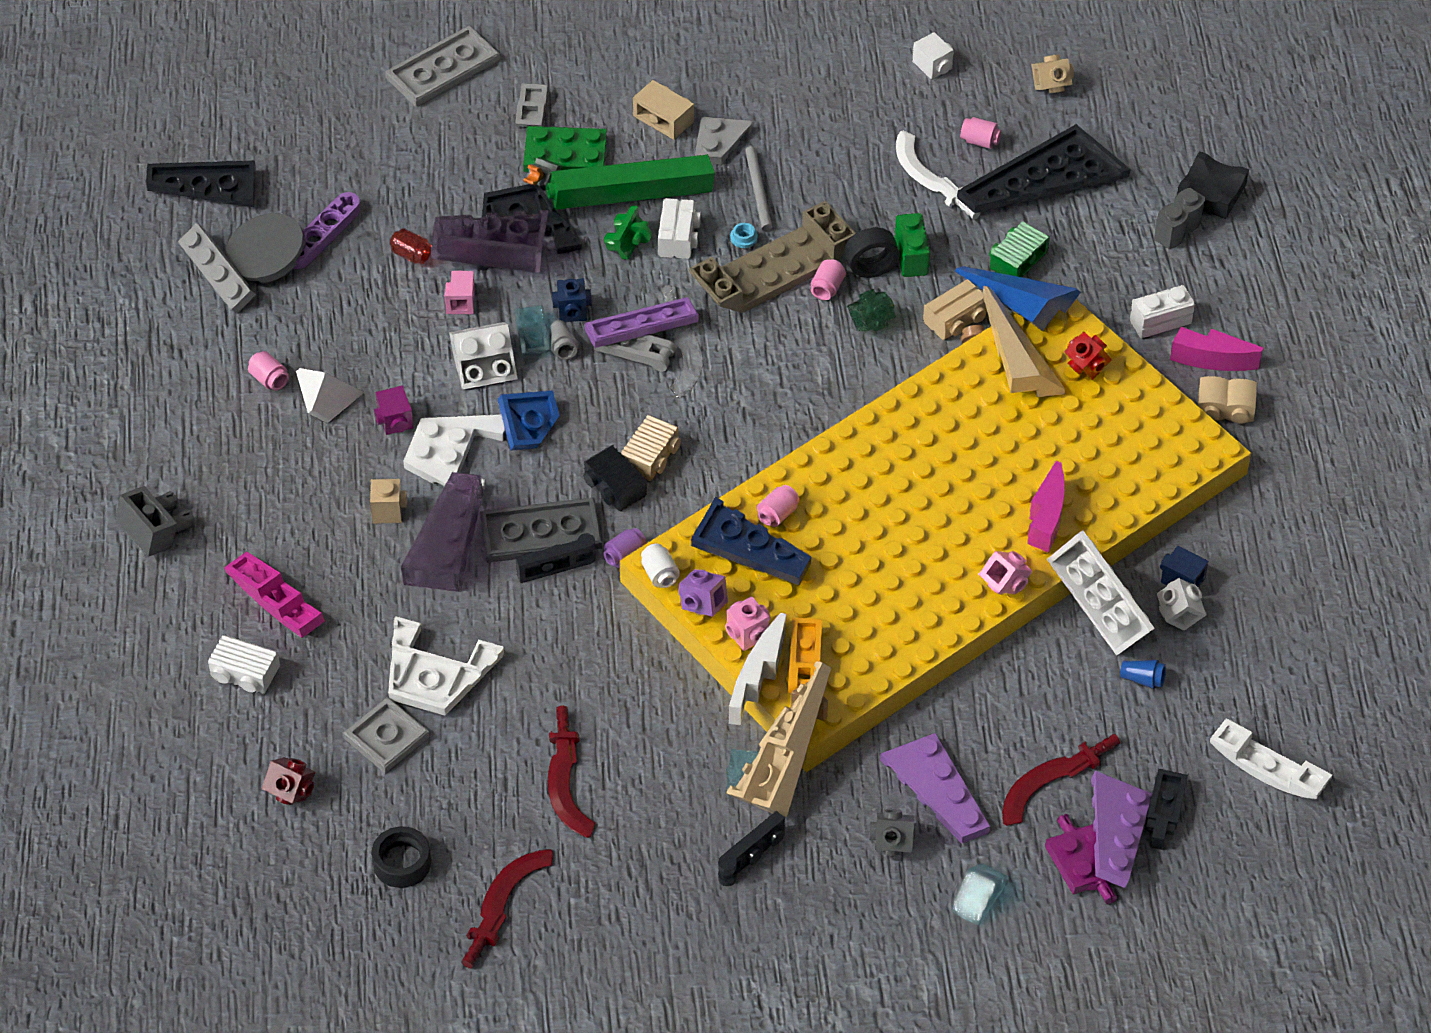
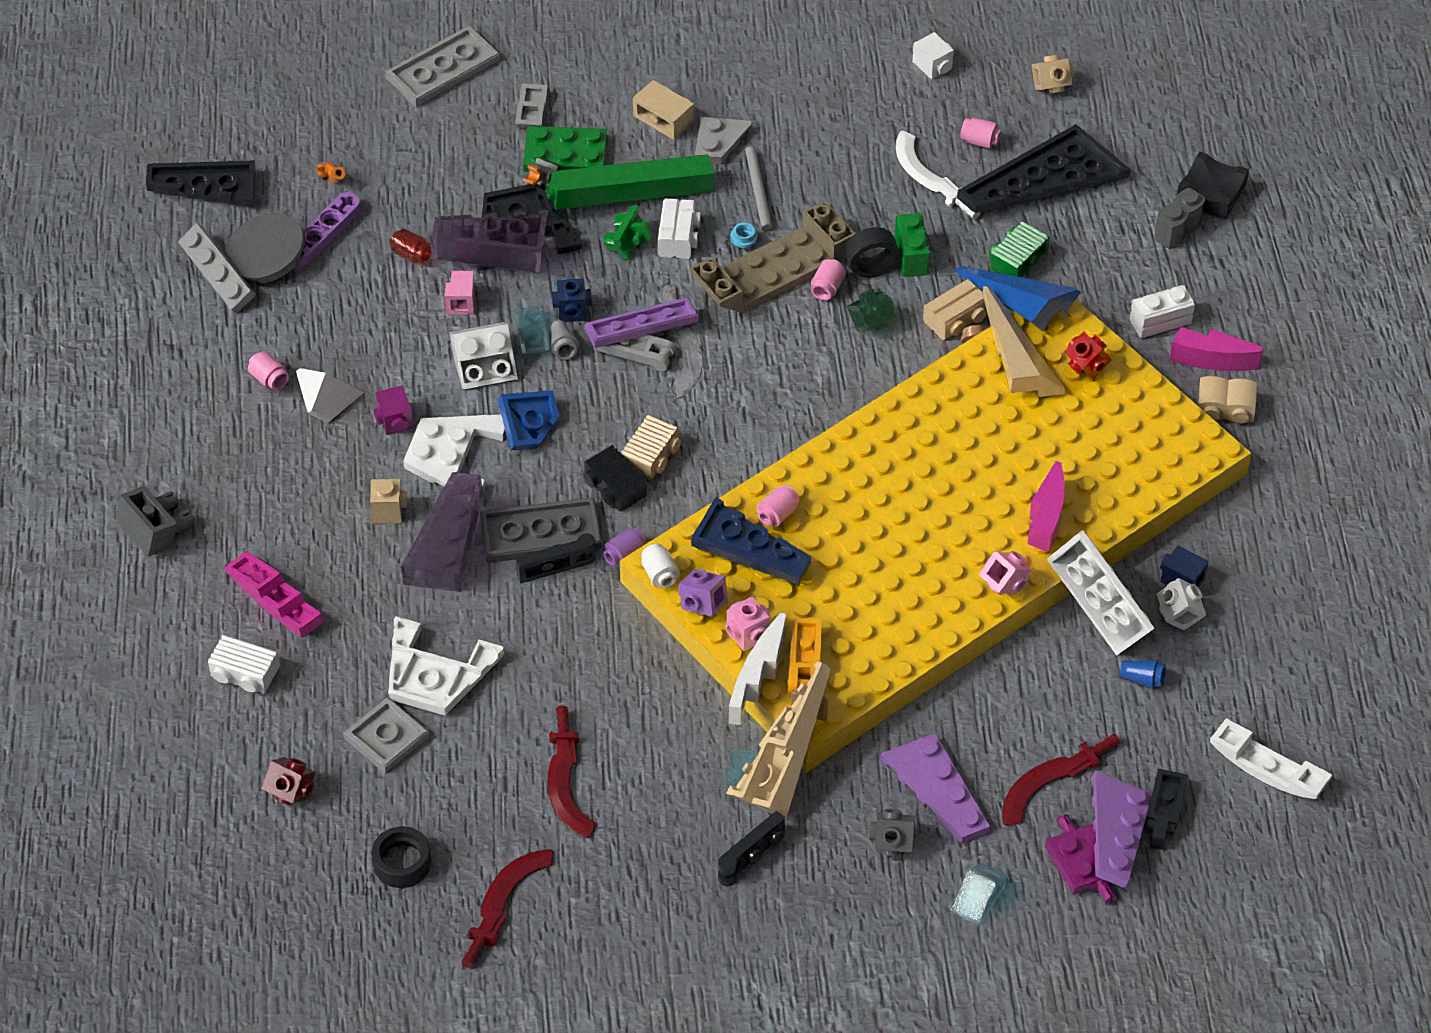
none -> orange arm [317,162,345,184]

